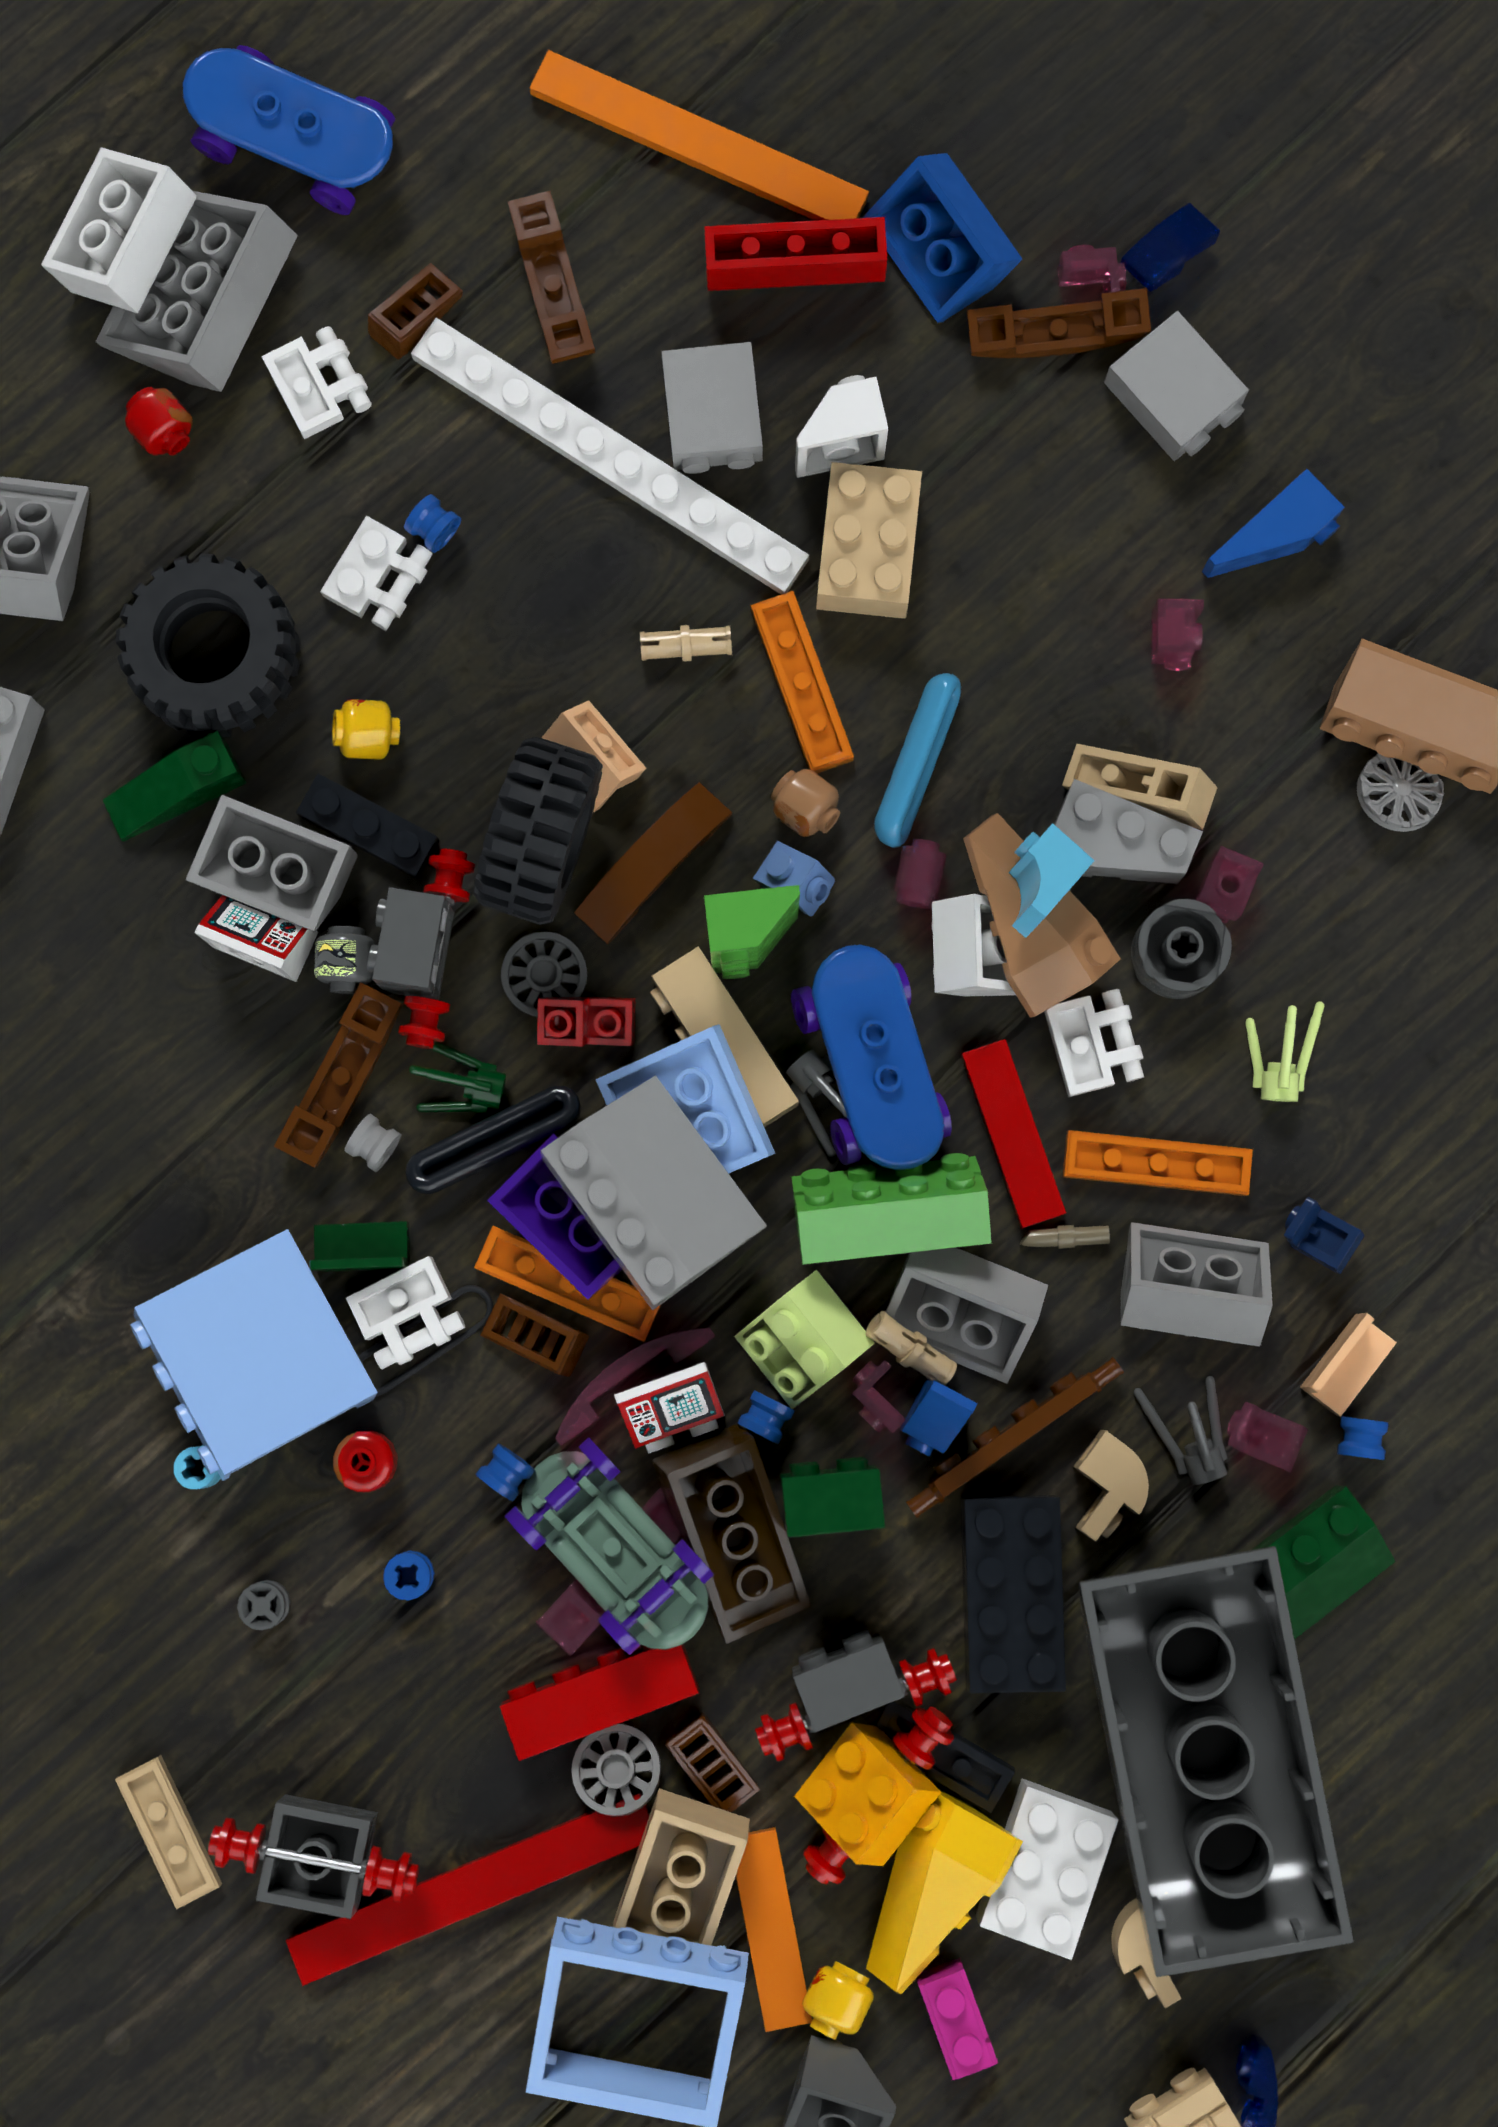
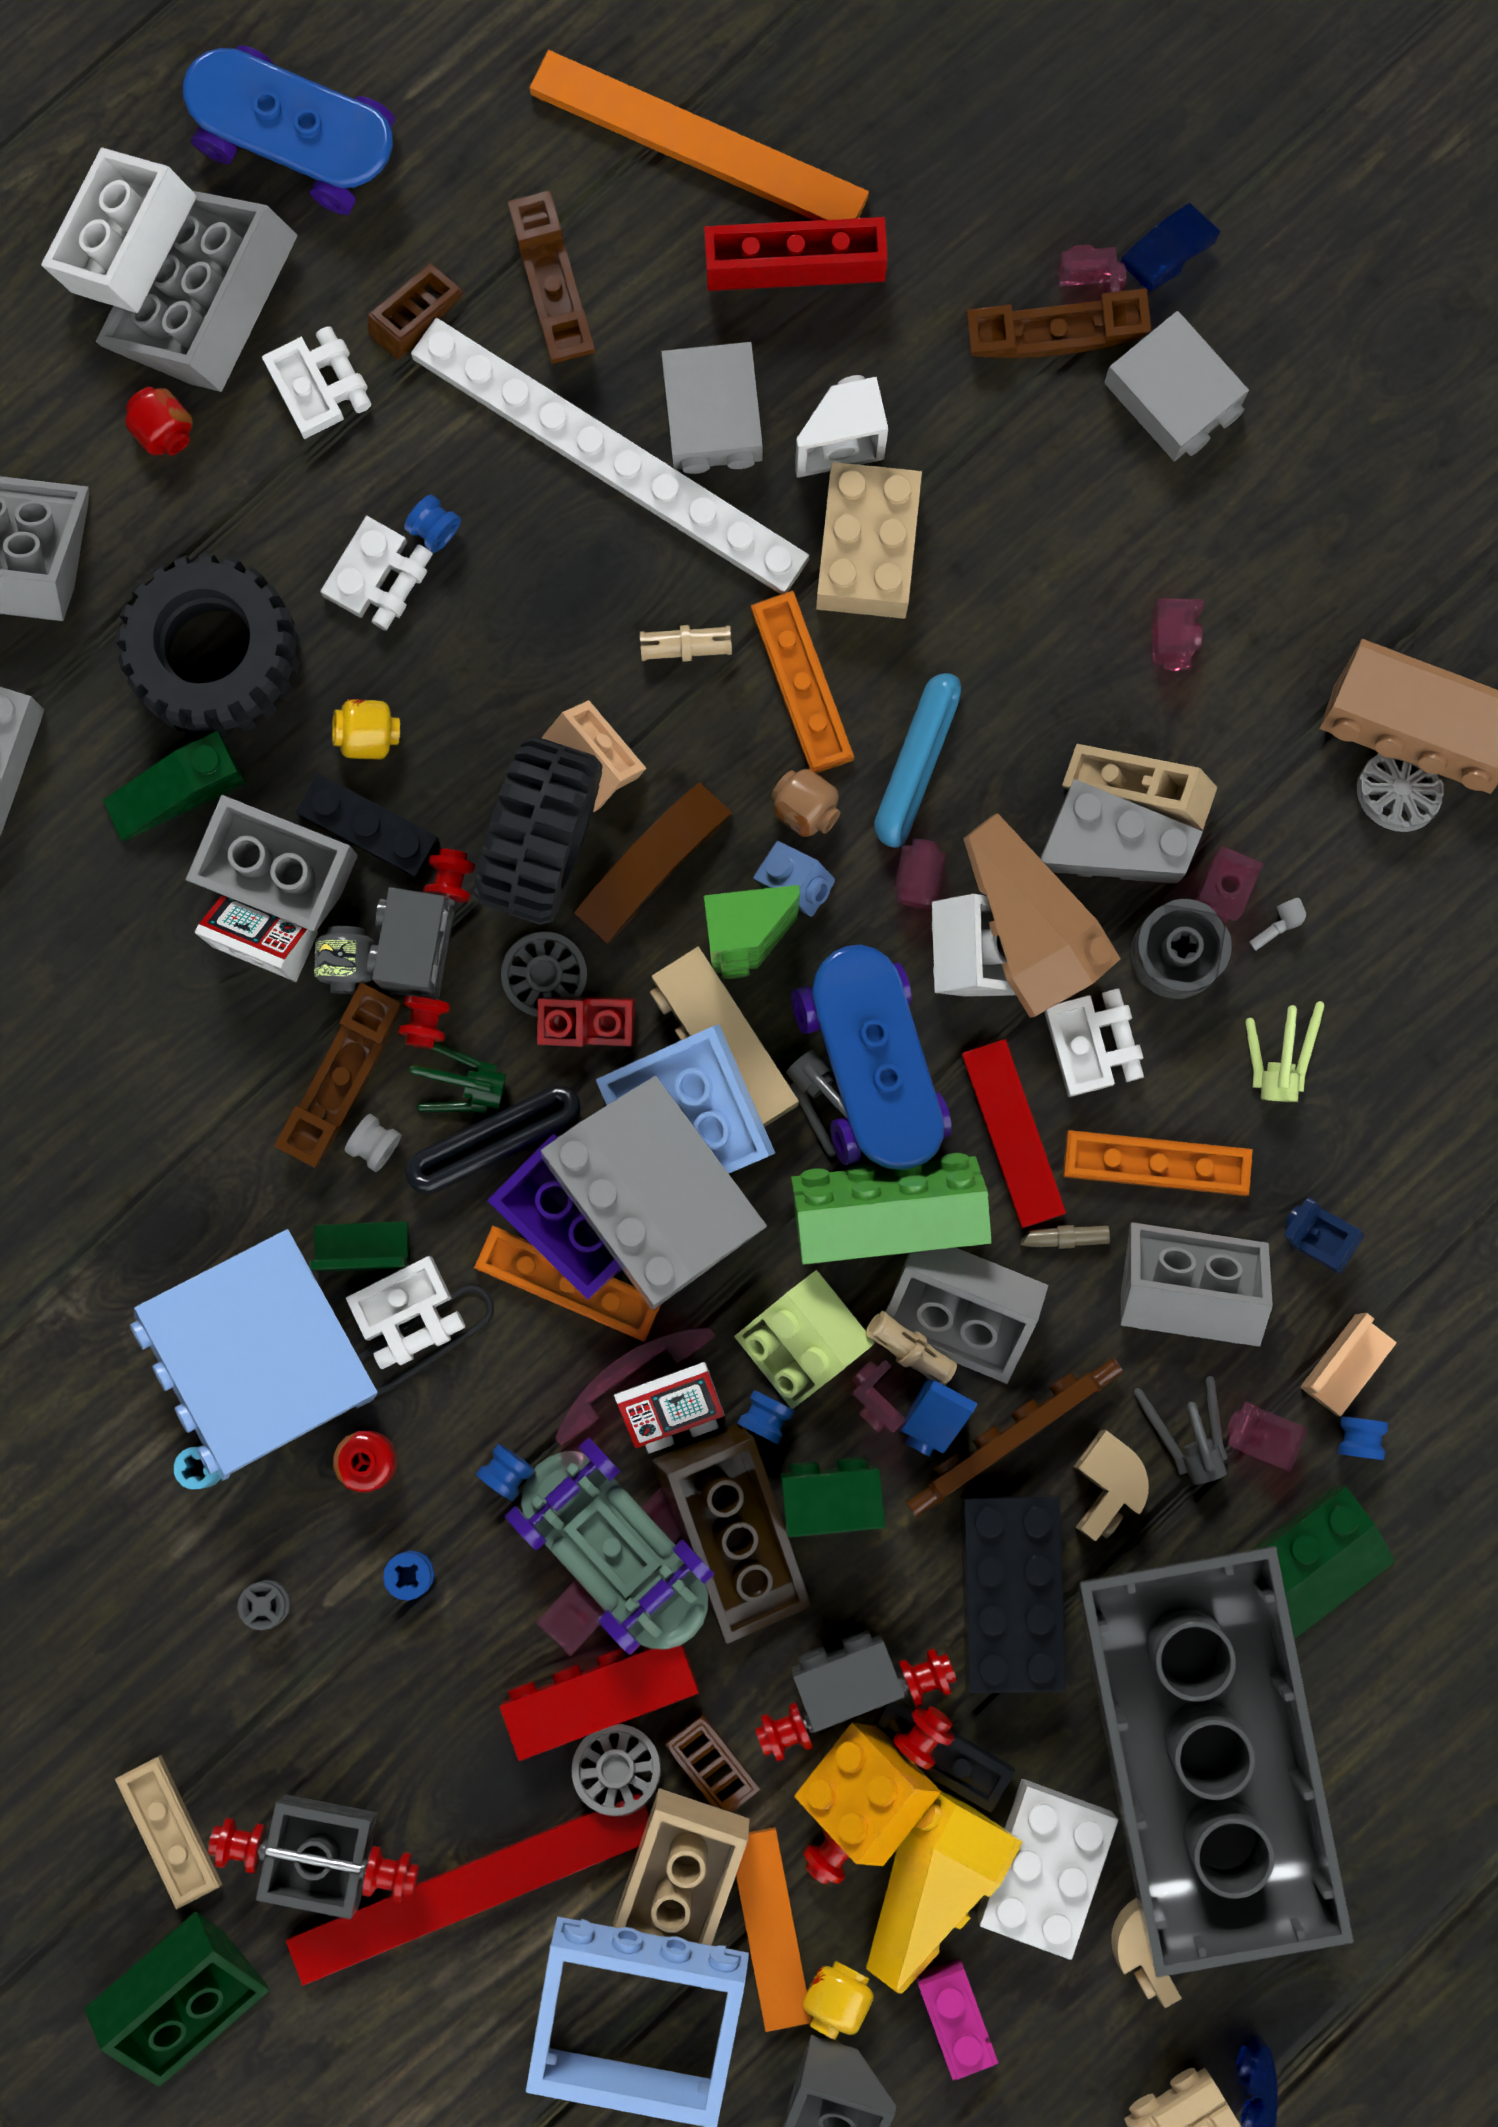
reddish brown slope [480,1293,589,1377] -> none
blue slope [863,153,1023,323] -> none
medium azure arch [1009,823,1095,938] -> none
blue slope [1202,469,1345,578] -> none
none -> dark green slope [84,1912,270,2087]
none -> light grey hand [1249,898,1306,951]

